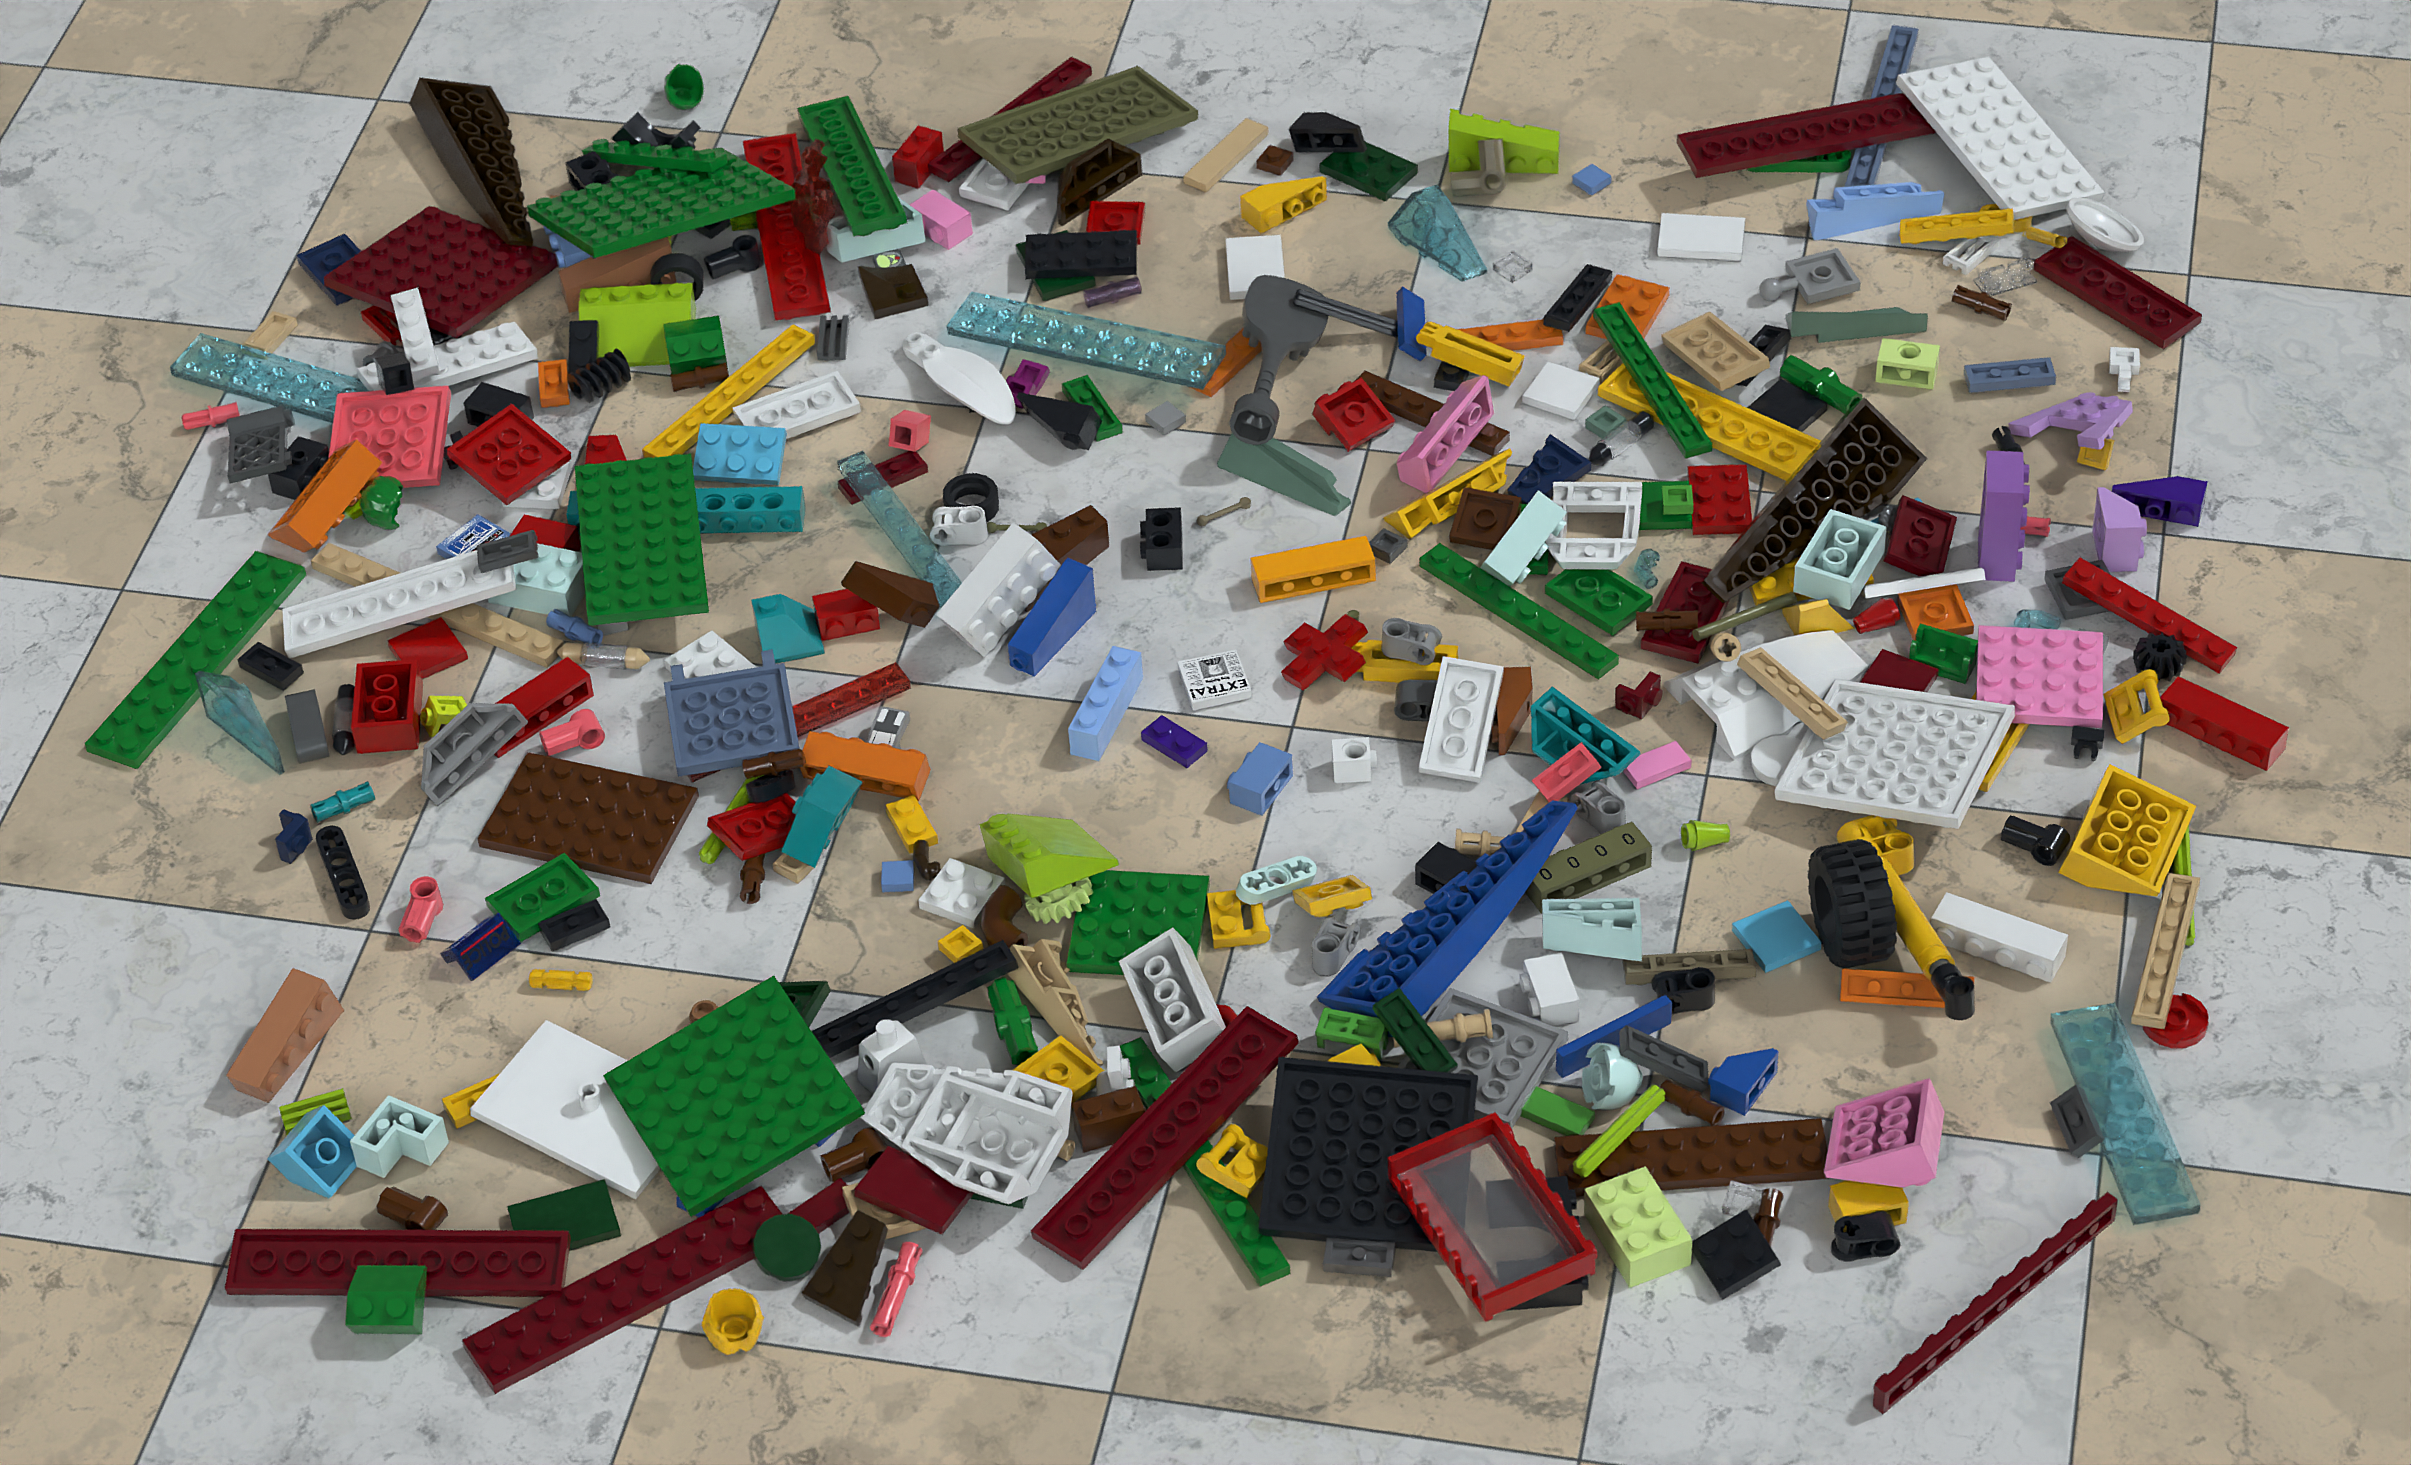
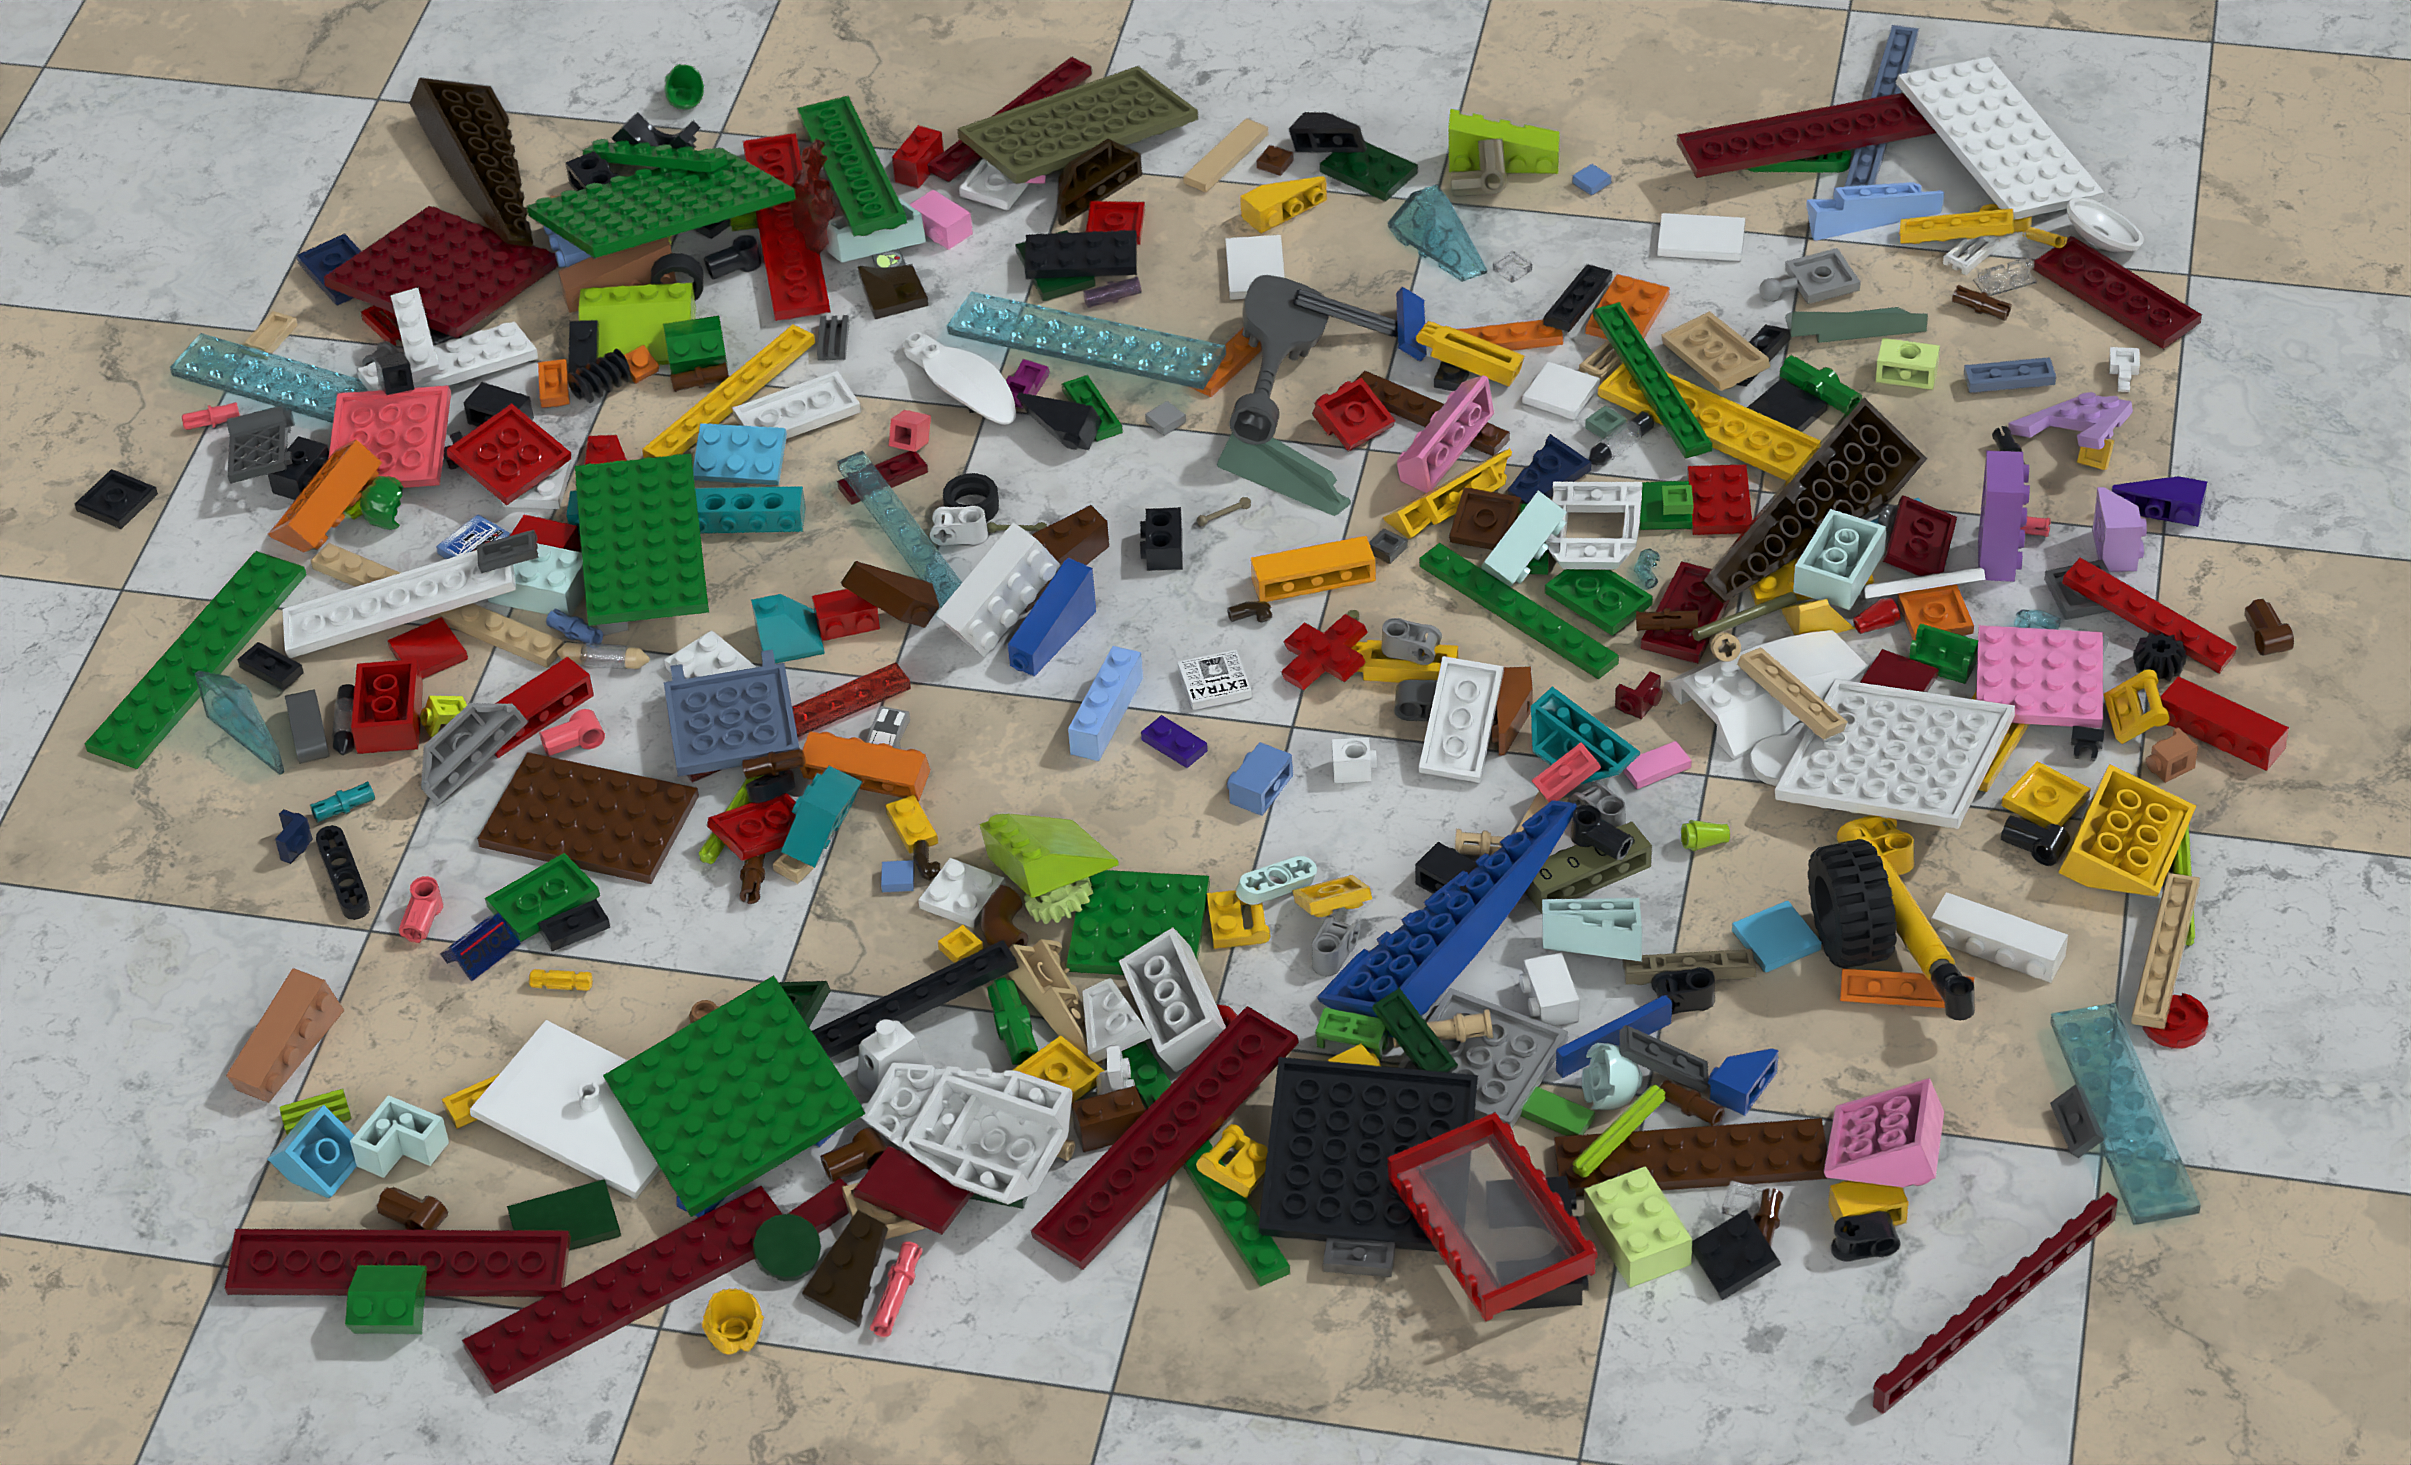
none -> black tile [75,469,158,529]
none -> orange plate [624,345,659,384]
none -> white wing [1082,978,1152,1063]
none -> dark brown arm [1227,601,1273,623]
none -> black piece [1571,805,1633,861]
none -> yellow plate [2001,761,2091,828]
none -> nougat brick [2146,728,2198,783]
none -> reddish brown piece [2244,598,2294,656]

